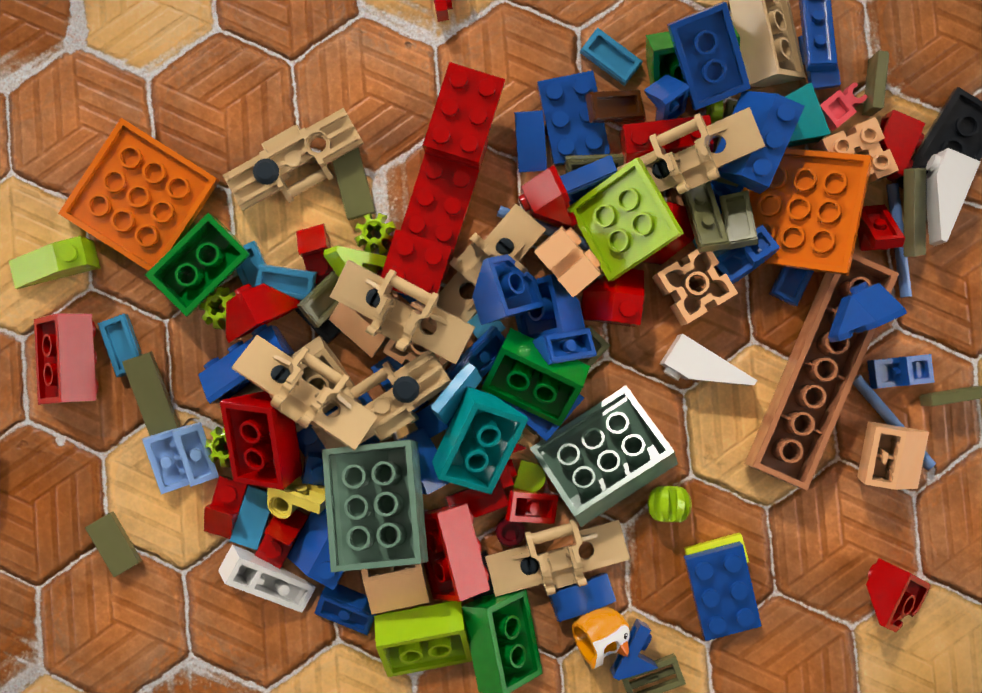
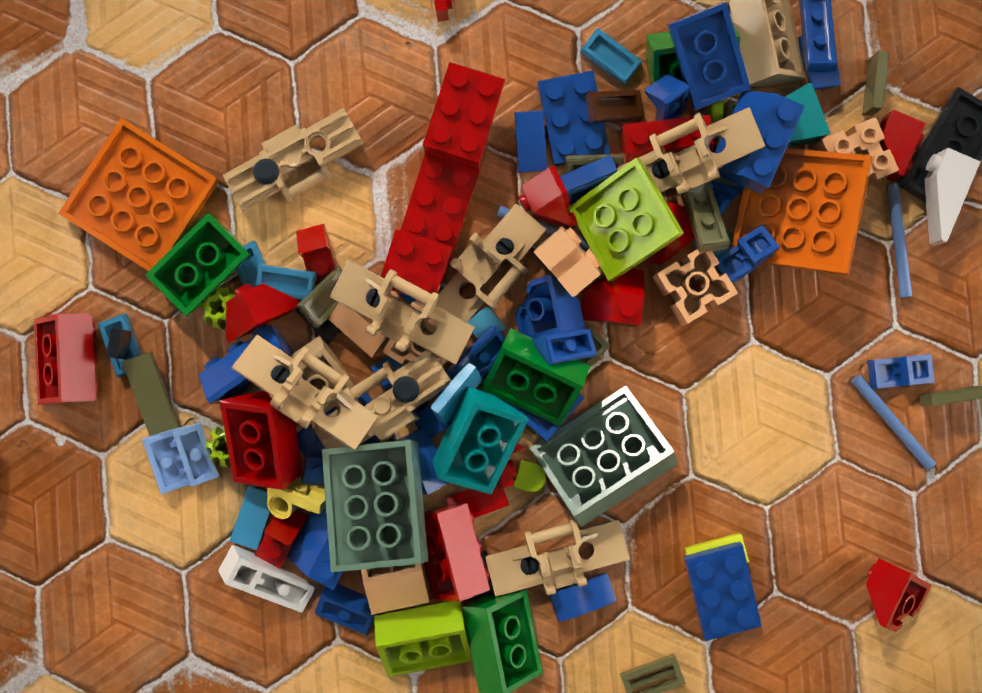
lime slope [9,236,100,289] -> none
olive tile [85,511,142,577] -> none
red slope [204,475,249,539] -> none
lime slope [323,246,387,277] -> none
olive tile [332,147,376,220] -> none
lime piece [354,213,397,255] -> none
blue slope [472,254,544,325] -> none
dark red tile [496,517,525,547] -> none
red slope [506,488,559,524] -> none
light orange piece [572,607,630,669] -> none
blue slope [610,619,658,681] -> none
lime piece [647,486,692,522] -> none
white slope [660,334,757,386] -> none
olive tile [719,191,758,250] -> none
nougat brick [744,253,899,490] -> none
blue tile [769,266,814,307] -> none
coral plate [820,82,868,131] -> none
blue slope [828,281,907,343] -> none
light nougat slope [857,421,929,490] -> none
red slope [858,204,905,251] -> none
olive tile [903,168,926,257] -> none
none -> black tile [106,328,132,359]

